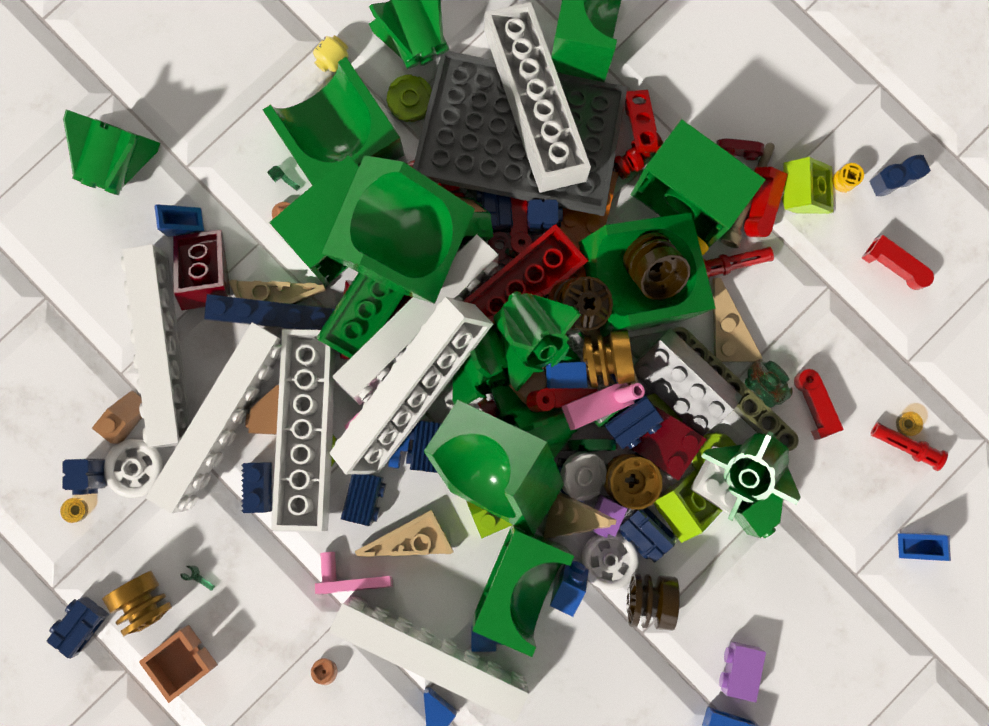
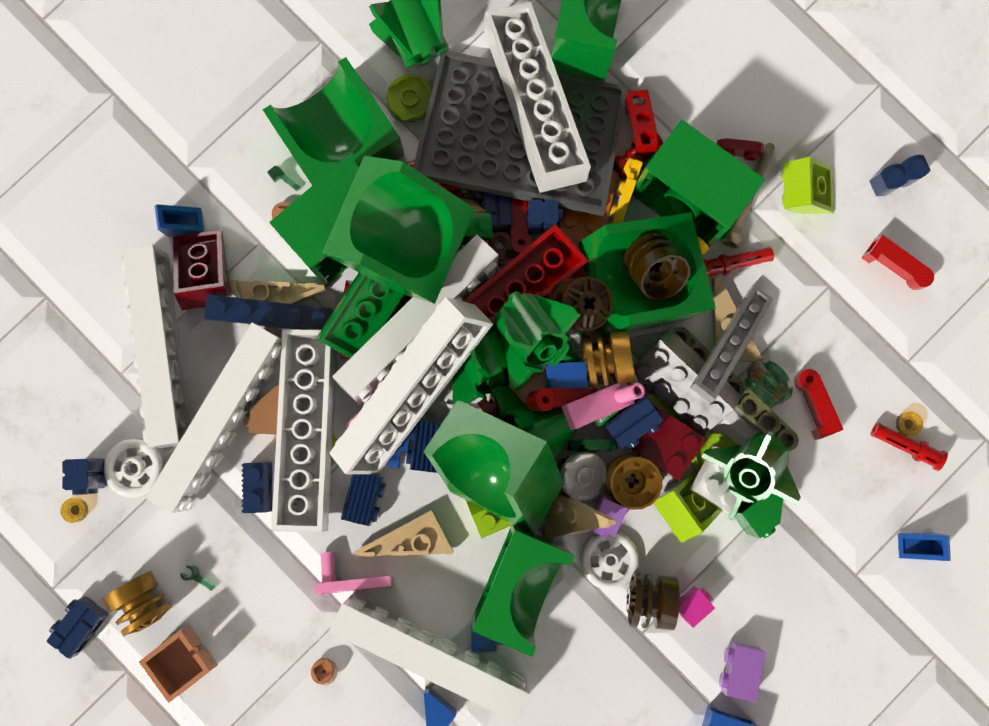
green brick [63,109,161,195] -> none
medium nougat slope [92,390,142,444] -> none
light yellow head [313,35,349,72] -> none
blue brick [550,561,589,617] -> none
dark blue brick [619,507,677,563] -> none
red leg [744,166,788,237] -> none
yellow wheel [833,163,864,193] -> none
none -> yellow hinge [609,158,643,224]
none -> dark pink brick [679,586,715,628]
none -> light grey plate [690,285,773,403]

